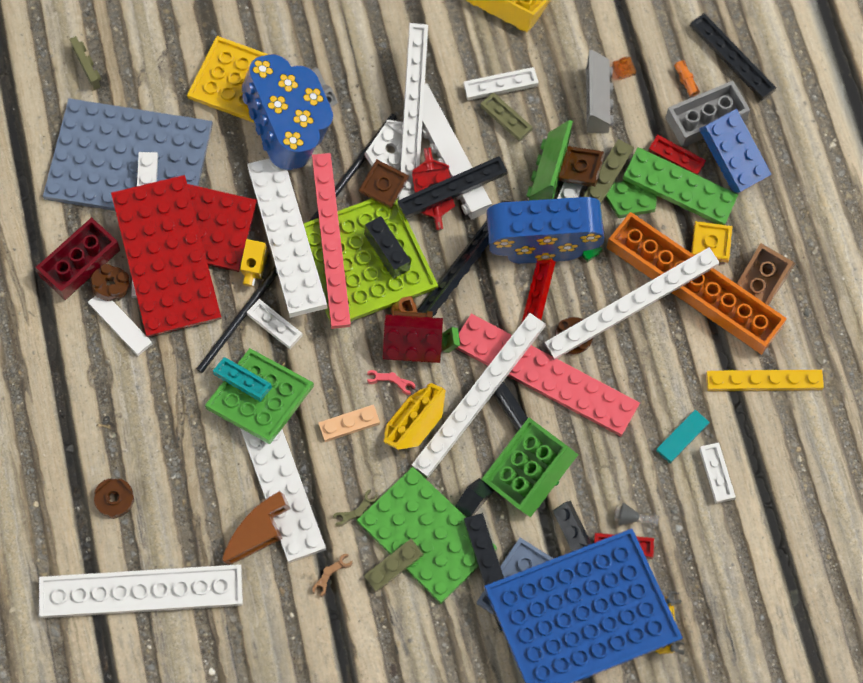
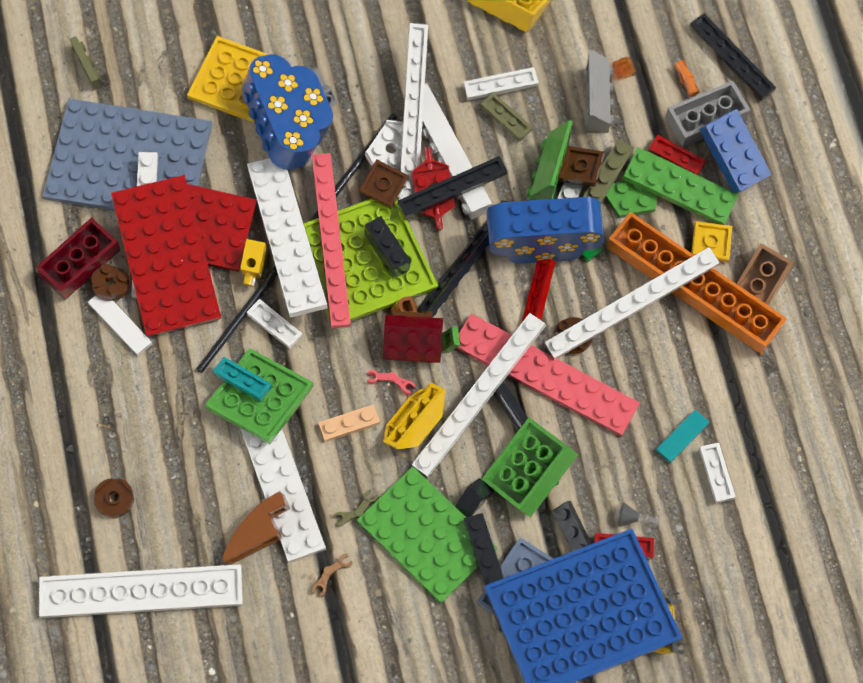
olive plate [364,539,424,592] -> none
yellow plate [706,370,824,391] -> none

